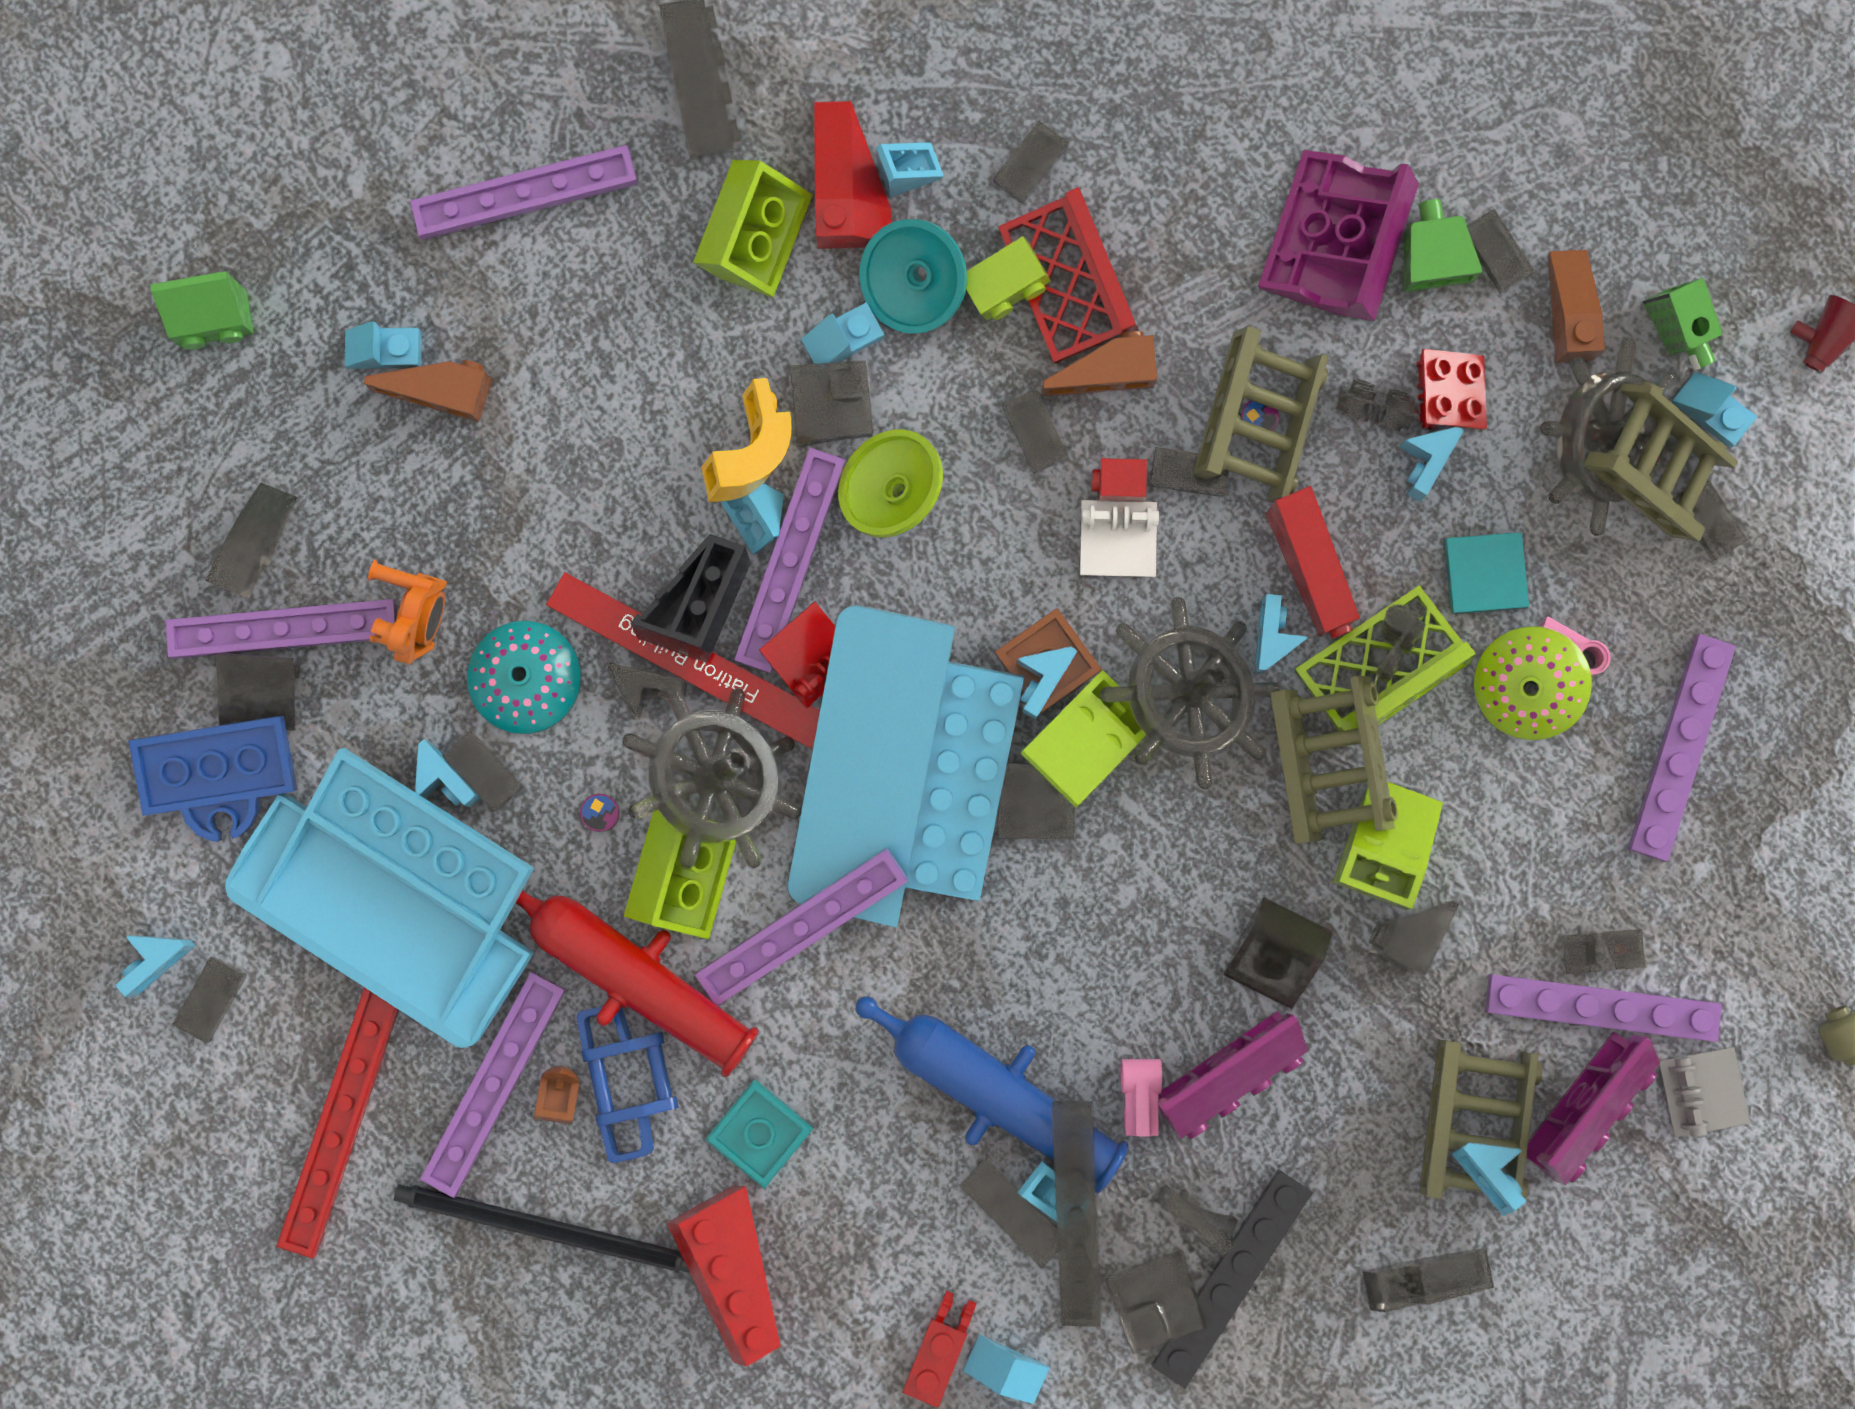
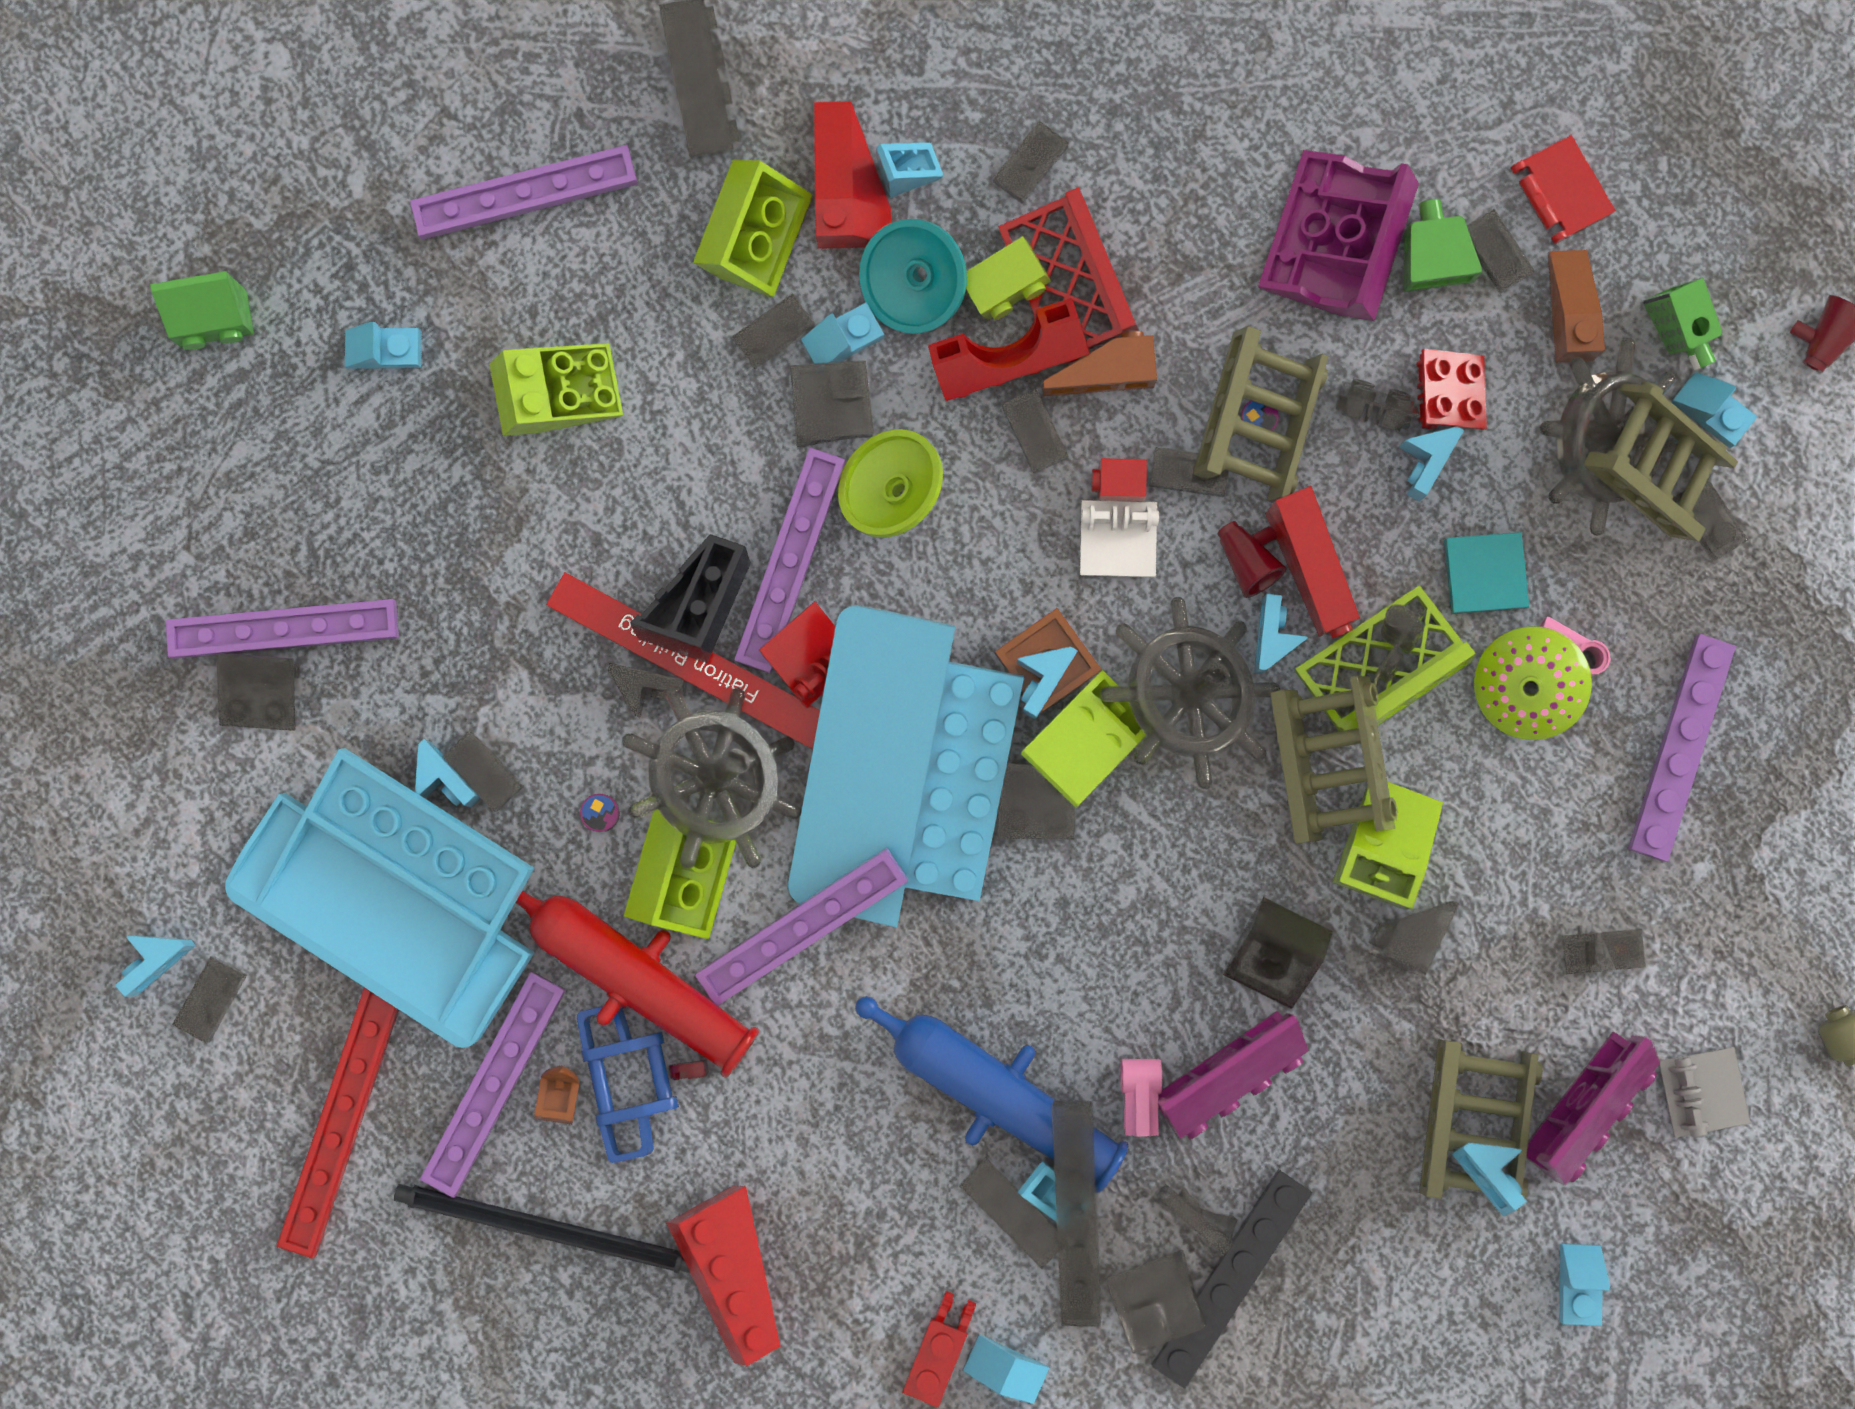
blue plate [128,715,297,842] -> none
clear smoke slope [205,483,297,599] -> none
dark orange slope [364,359,492,422] -> none
orange piece [368,559,447,665] -> none
teal dish [467,621,581,734] -> none
yellow arch [701,378,792,502] -> none
teal tile [705,1079,814,1189] -> none
medium azure slope [721,484,784,555] -> none
clear smoke slope [1362,1249,1494,1313] -> none
medium lavender plate [1485,974,1722,1042] -> none
none -> lime slope [489,343,623,436]
none -> dark red tile [669,1060,709,1080]
none -> clear smoke plate [732,293,815,370]
none -> red arch [928,298,1090,401]
none -> dark red piece [1217,521,1287,598]
none -> red piece [1510,135,1616,244]
none -> medium azure slope [1559,1243,1610,1326]

